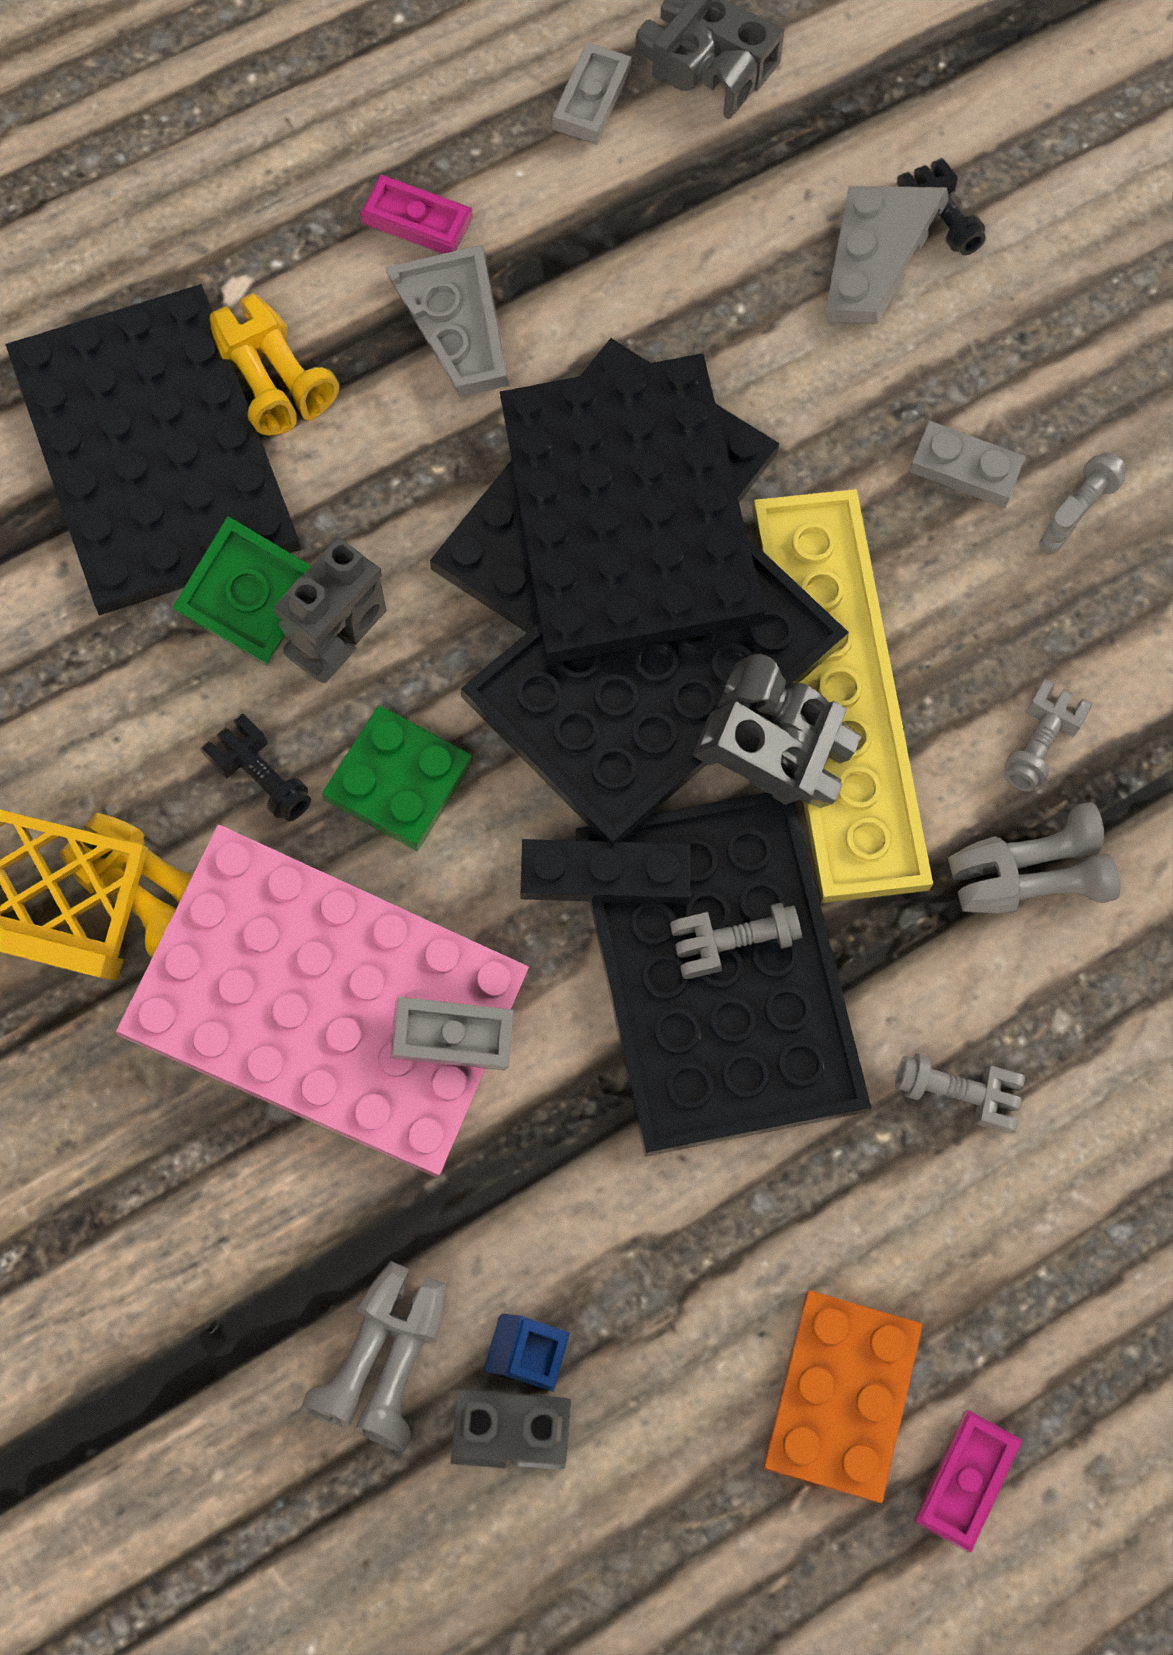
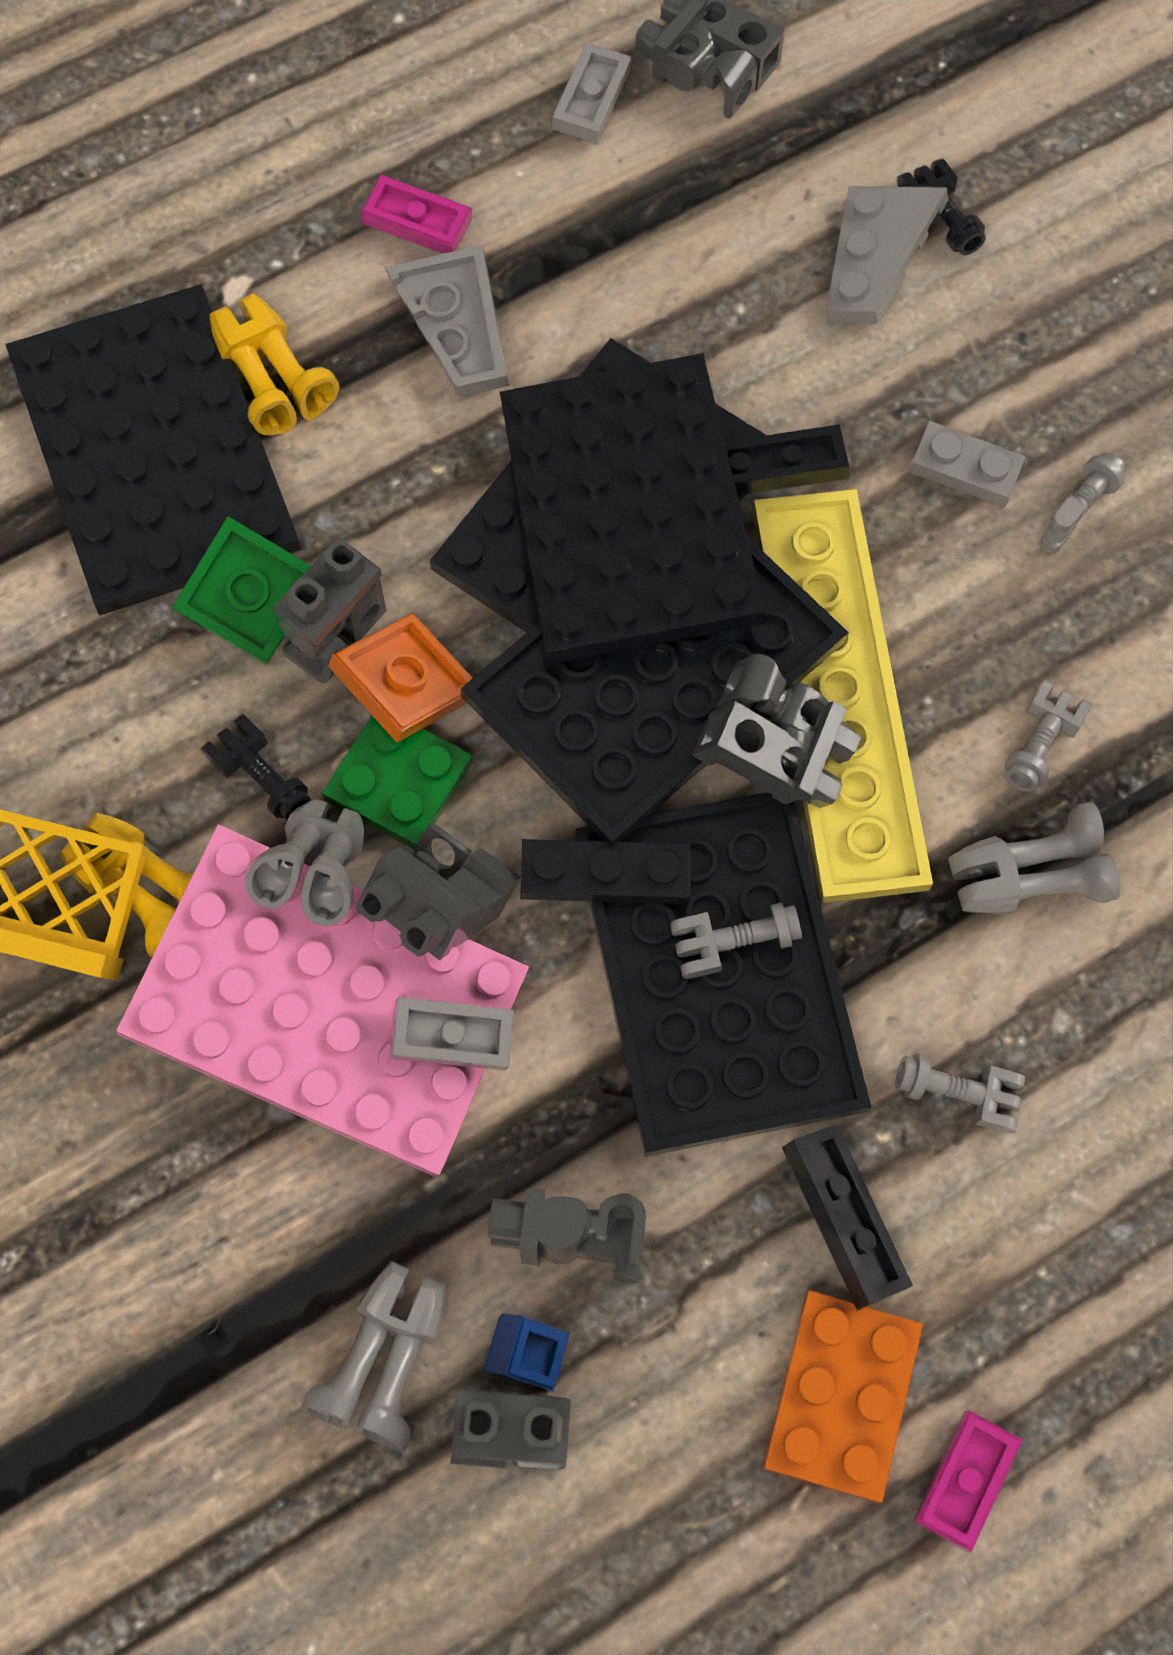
none -> light grey piece [245,799,364,926]
none -> orange plate [328,613,473,743]
none -> dark grey hips [356,822,521,960]
none -> dark grey hips [488,1188,646,1283]
none -> black plate [725,424,849,496]
none -> black plate [782,1124,913,1311]

